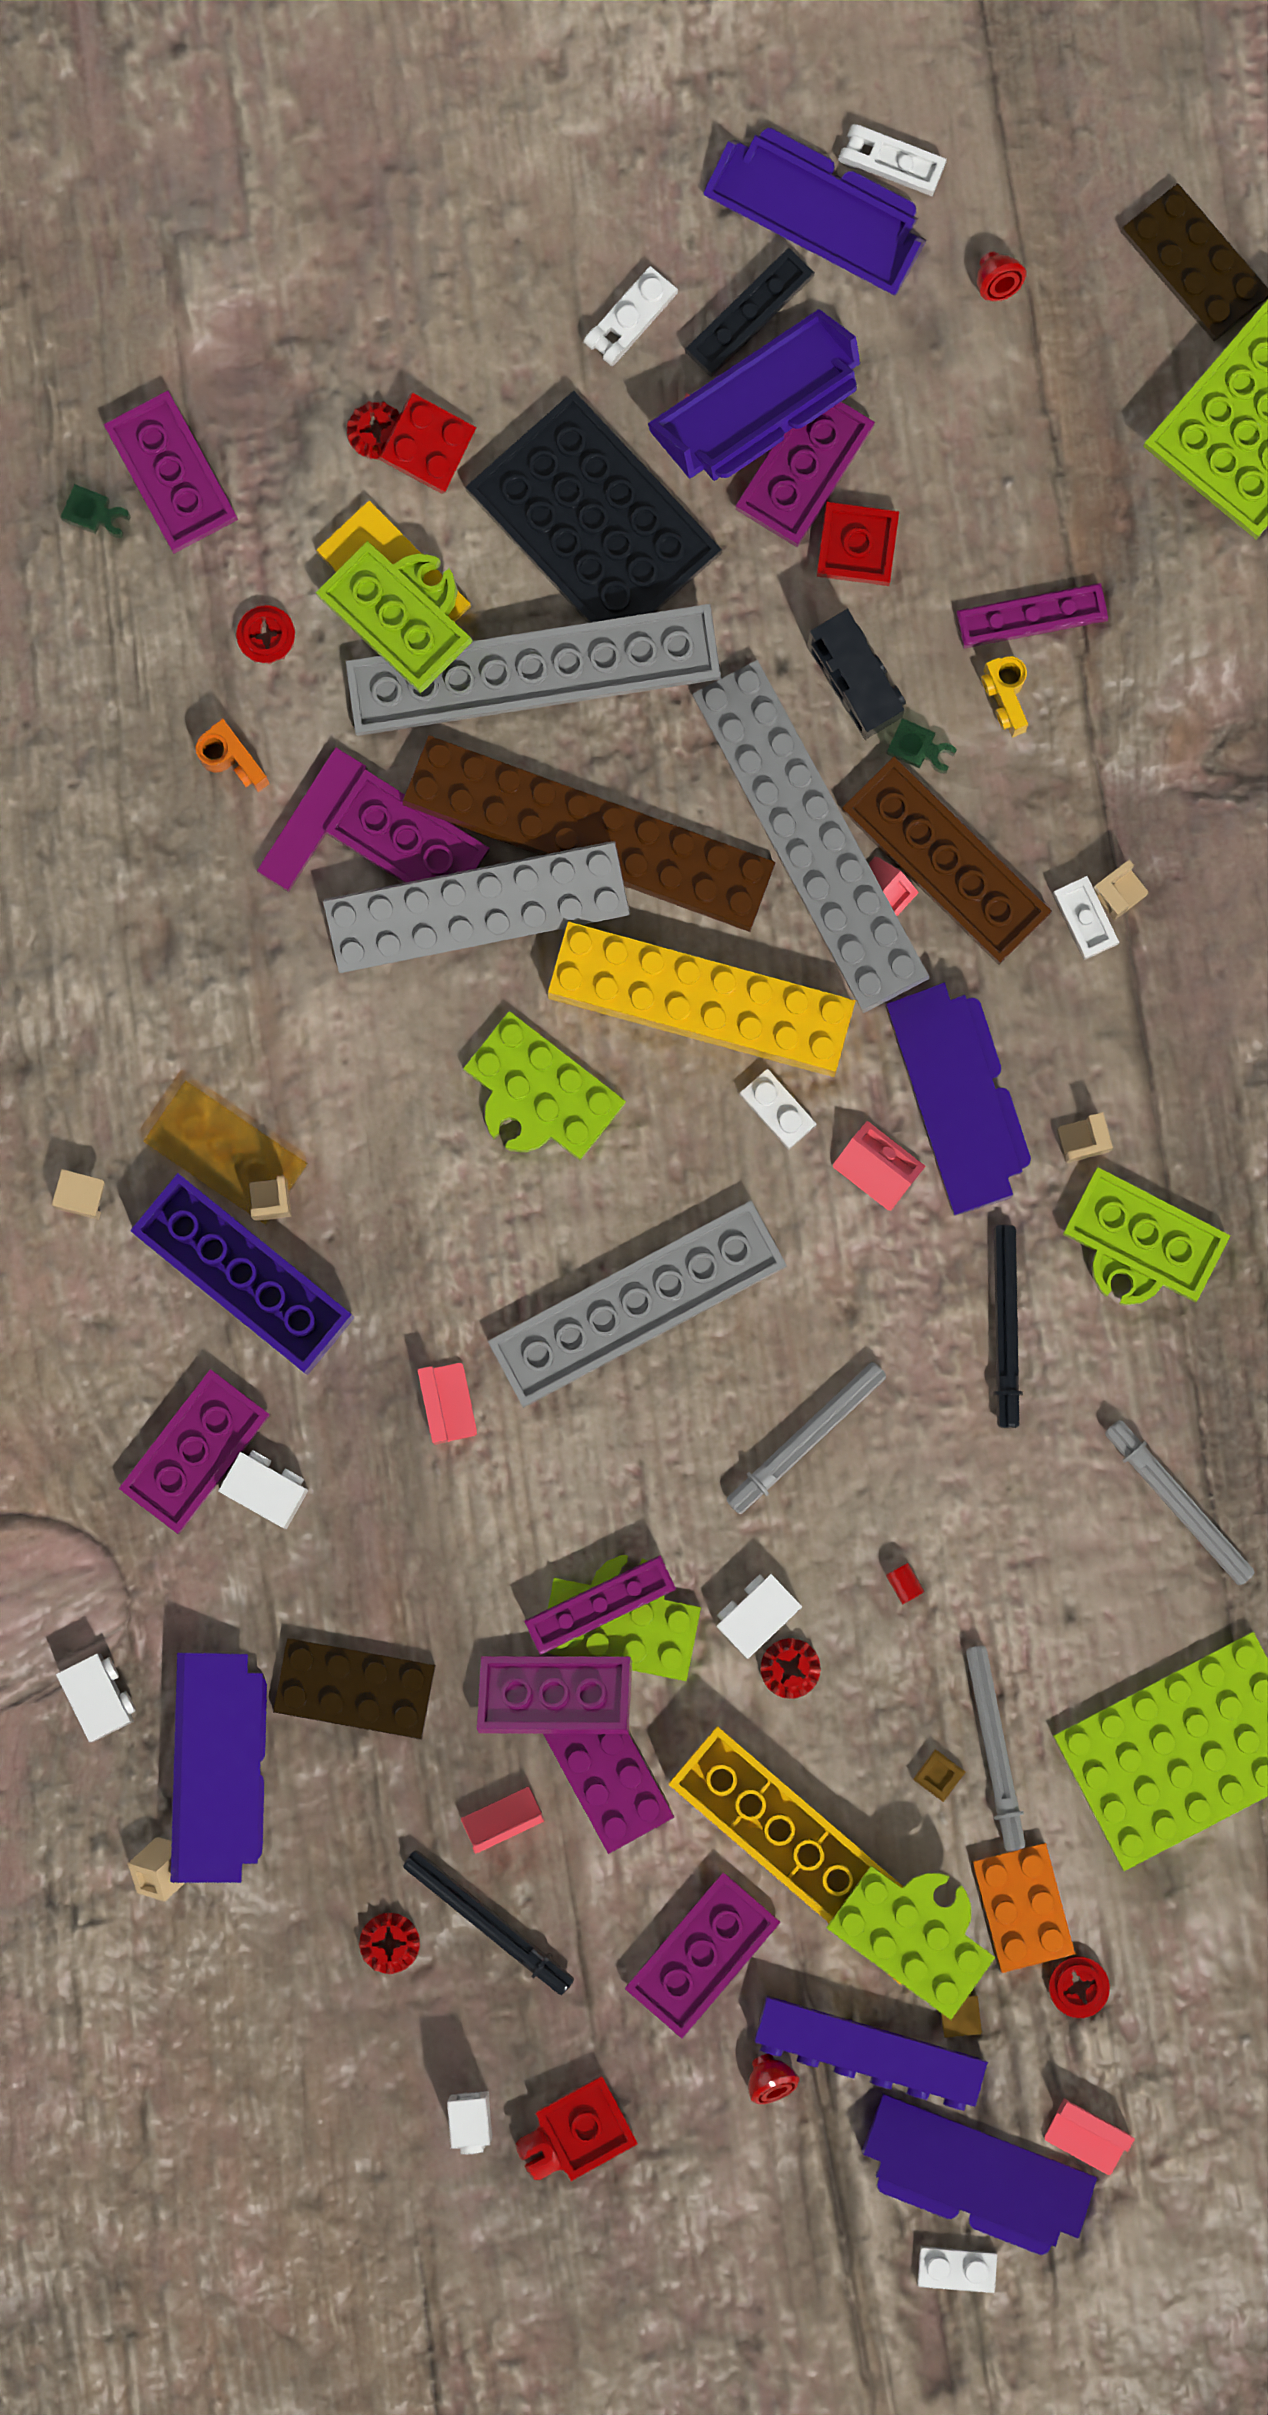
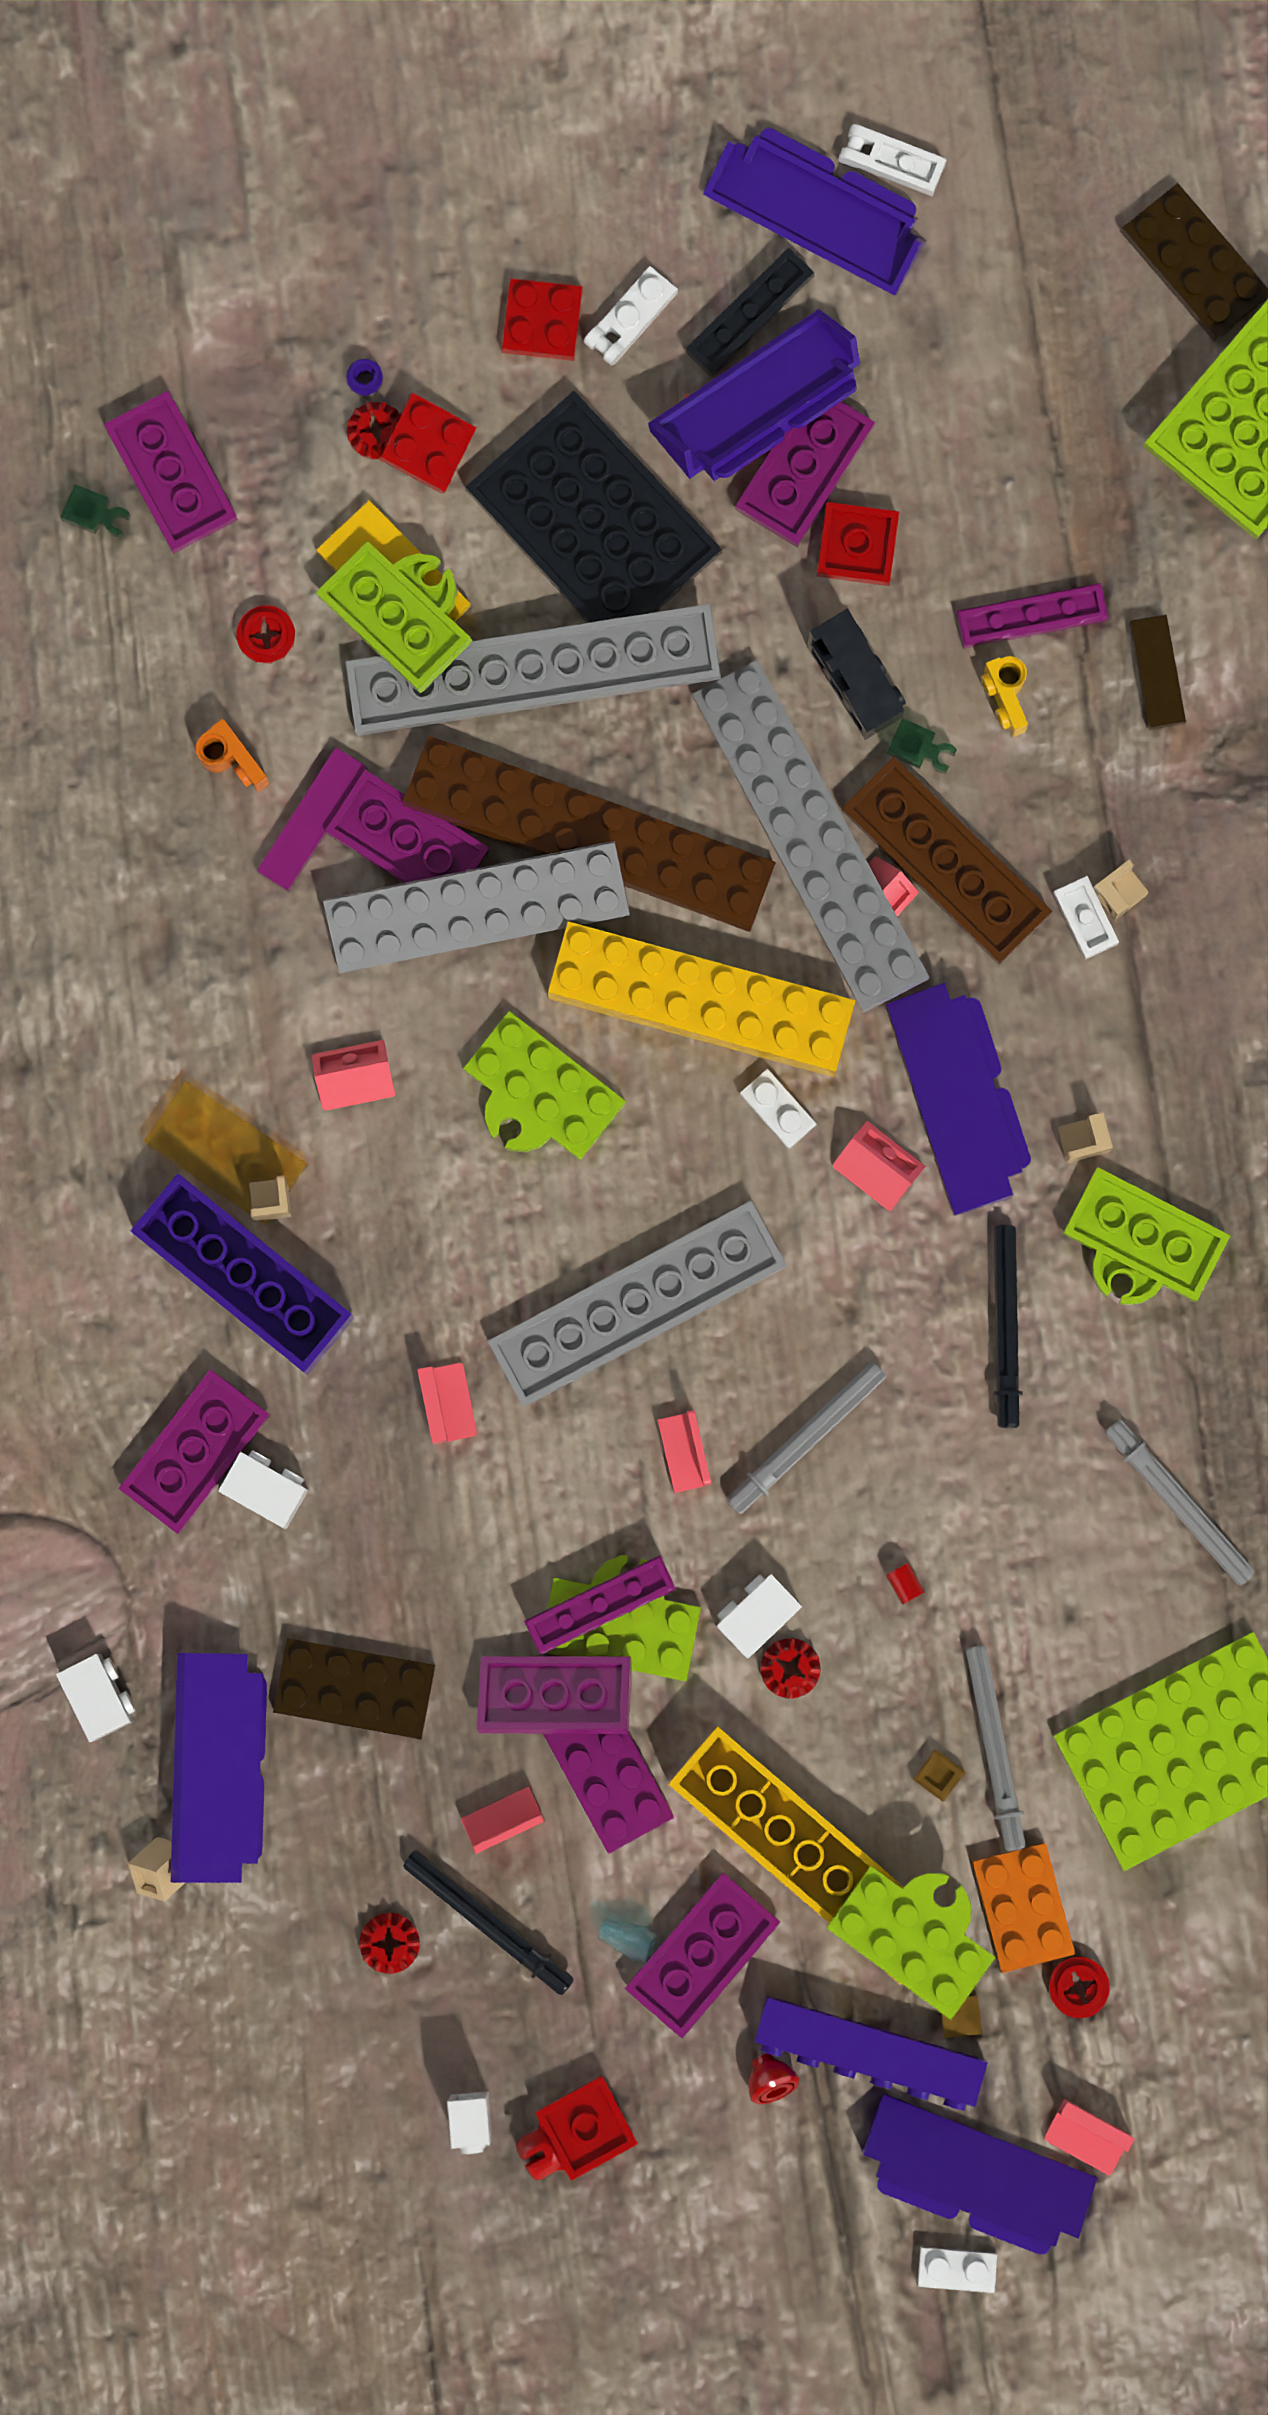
tan panel [52,1169,105,1220] -> none
red brick [977,251,1026,301] -> none
none -> coral panel [311,1040,395,1111]
none -> dark purple plate [346,359,383,396]
none -> red plate [502,278,583,361]
none -> clear light blue cone [598,1918,657,1962]
none -> coral panel [657,1410,711,1493]
none -> dark brown tile [1129,614,1186,730]

